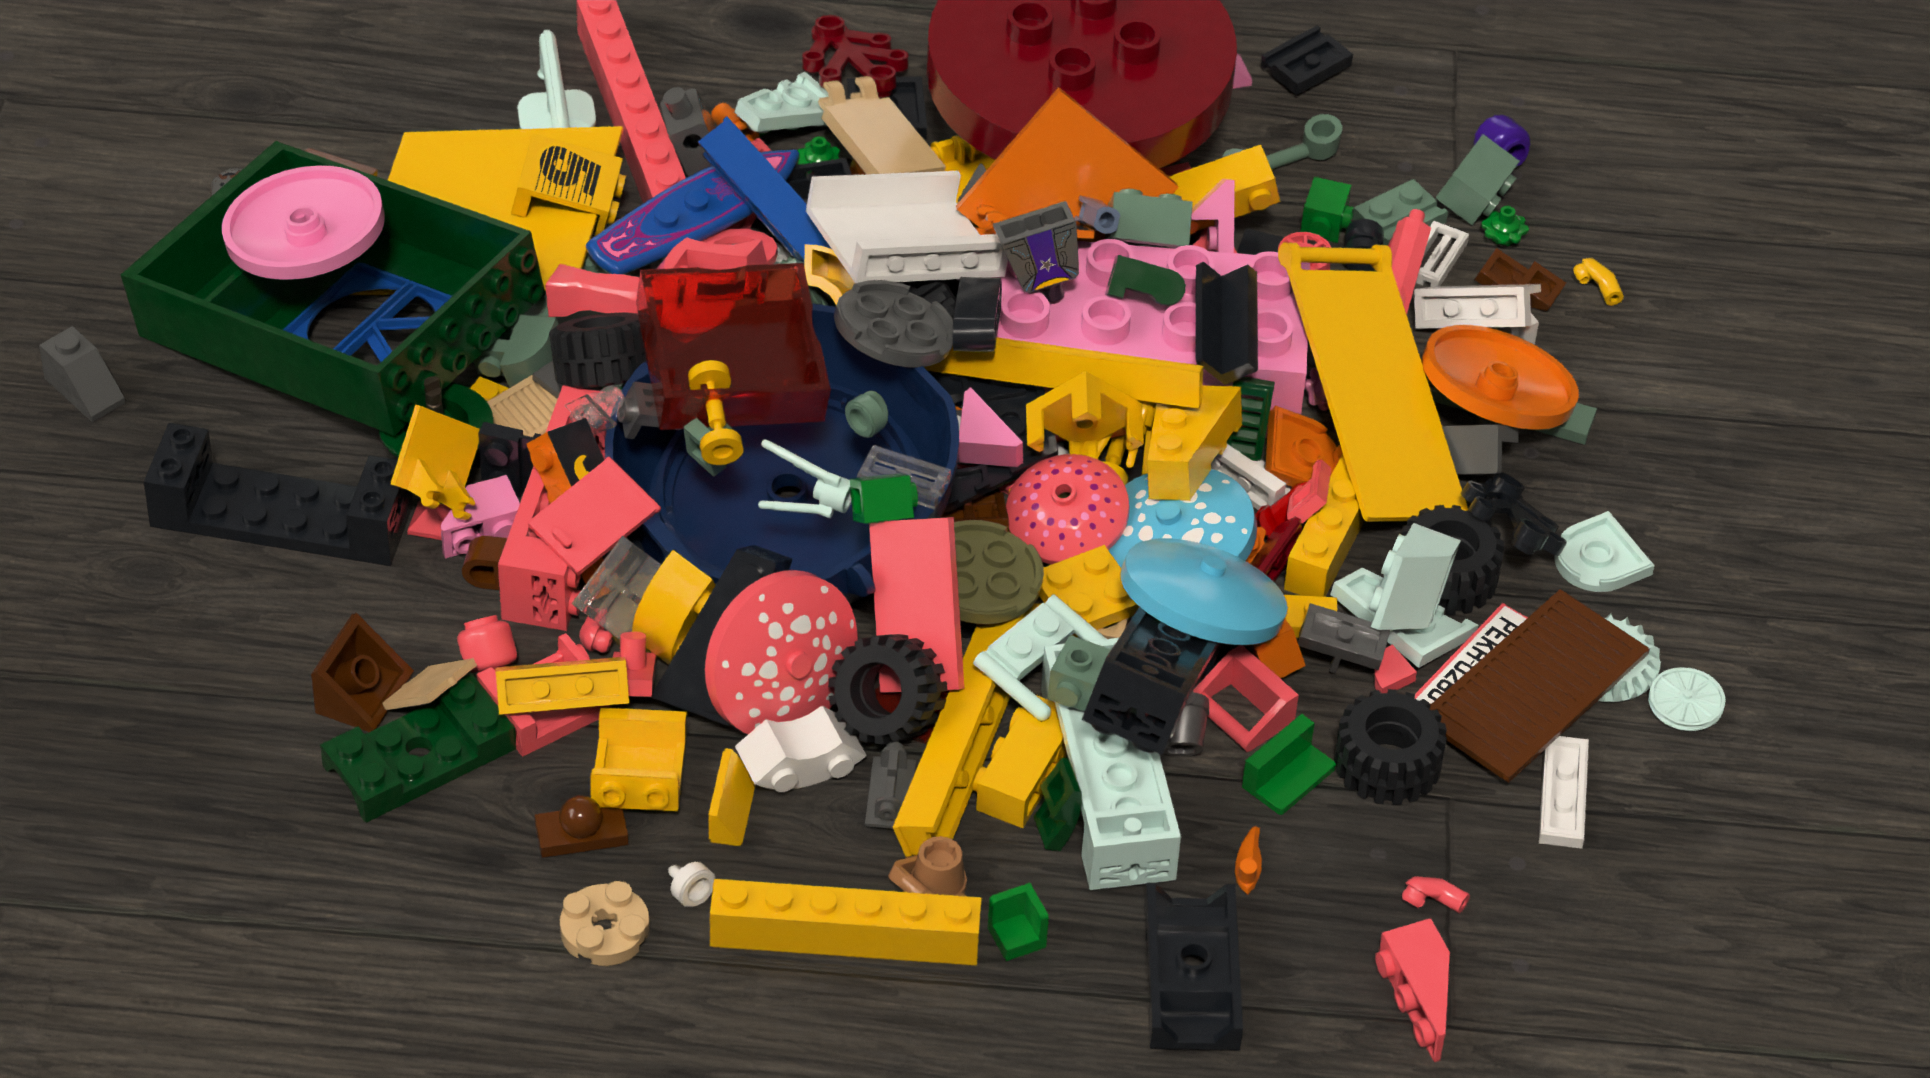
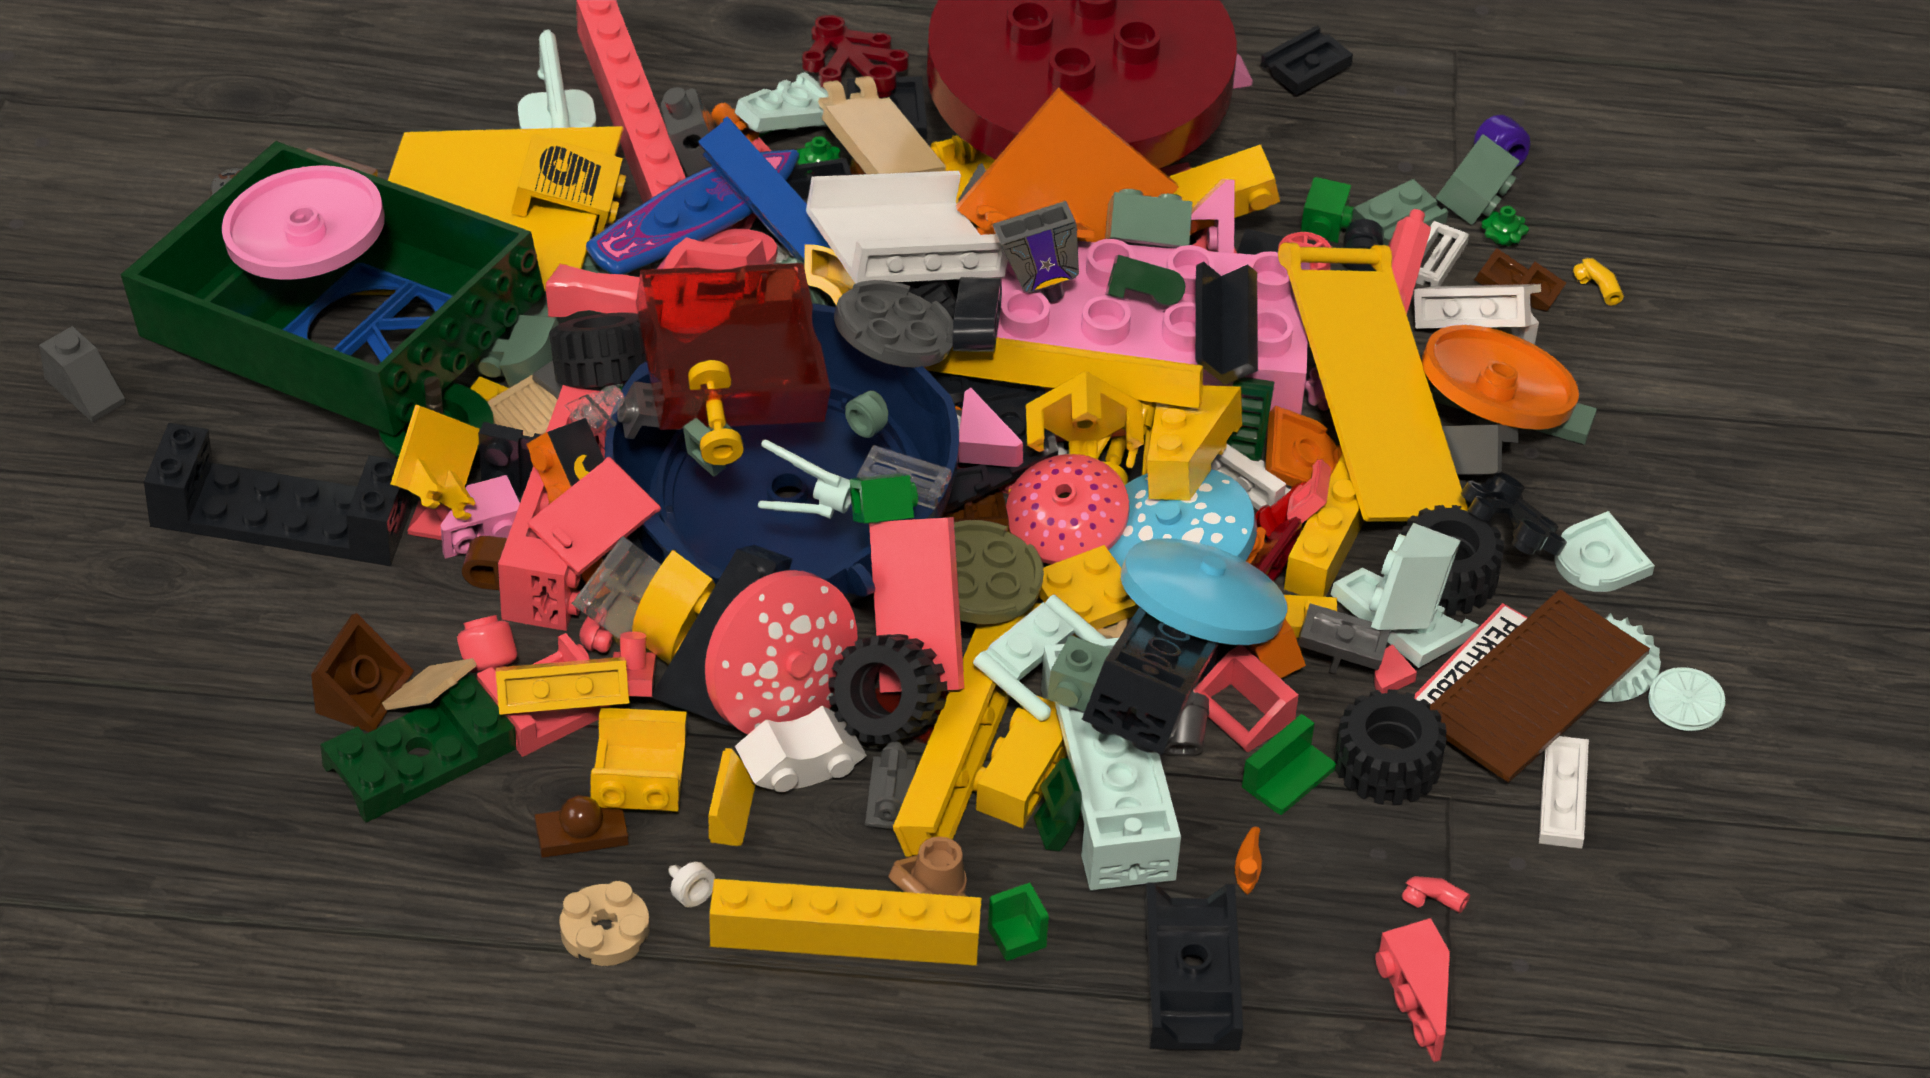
sand blue bar [1074,196,1120,234] -> none
sand green piece [1222,114,1342,170] -> none

